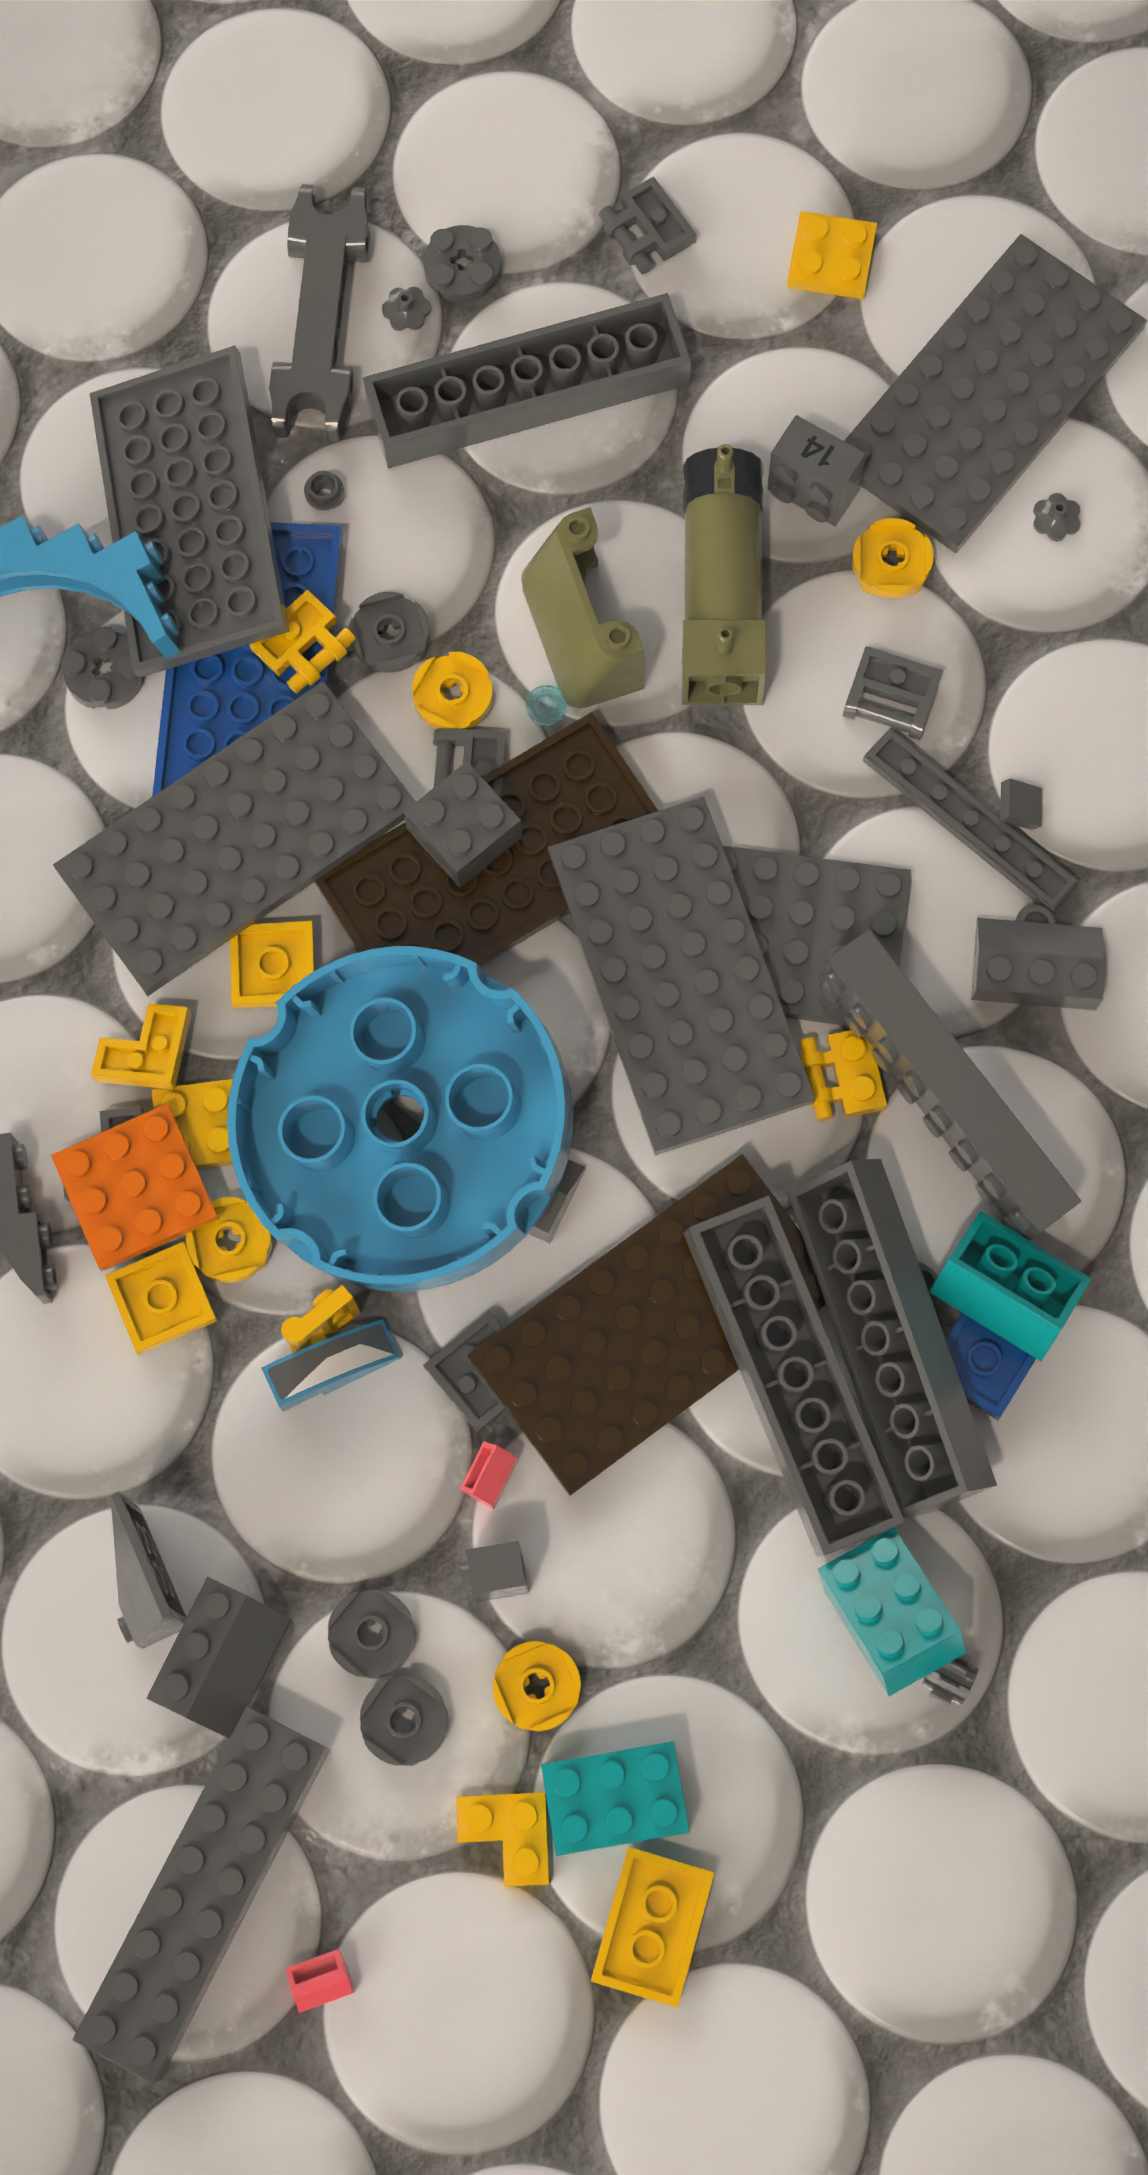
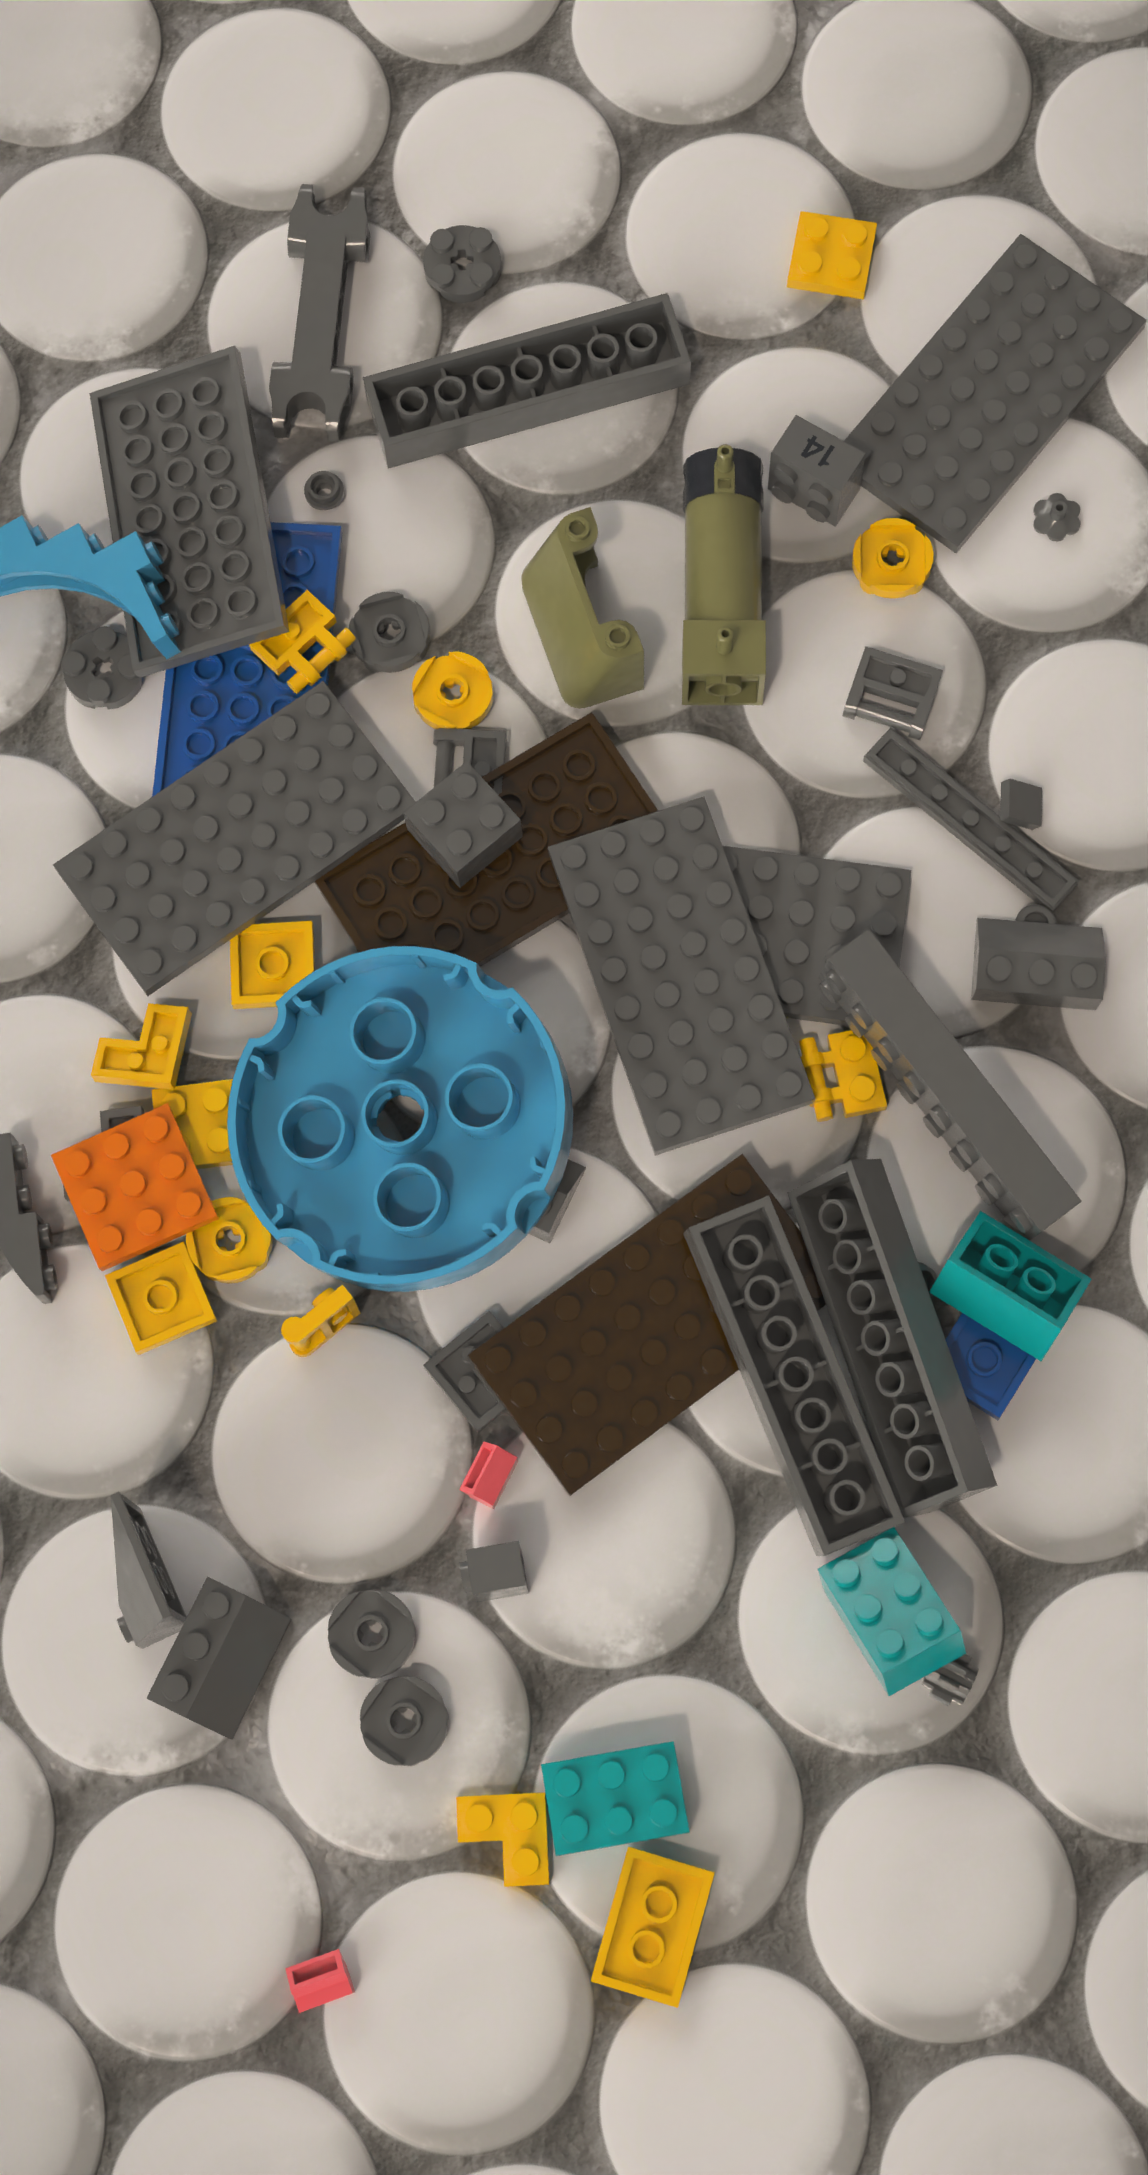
dark grey brick [72,1706,331,2084] -> none
slope [261,1319,401,1412] -> none
dark grey plant [382,287,431,331] -> none
yellow plate [492,1641,581,1732] -> none
clear light blue plate [526,685,566,725] -> none
dark grey plate [598,176,696,274] -> none

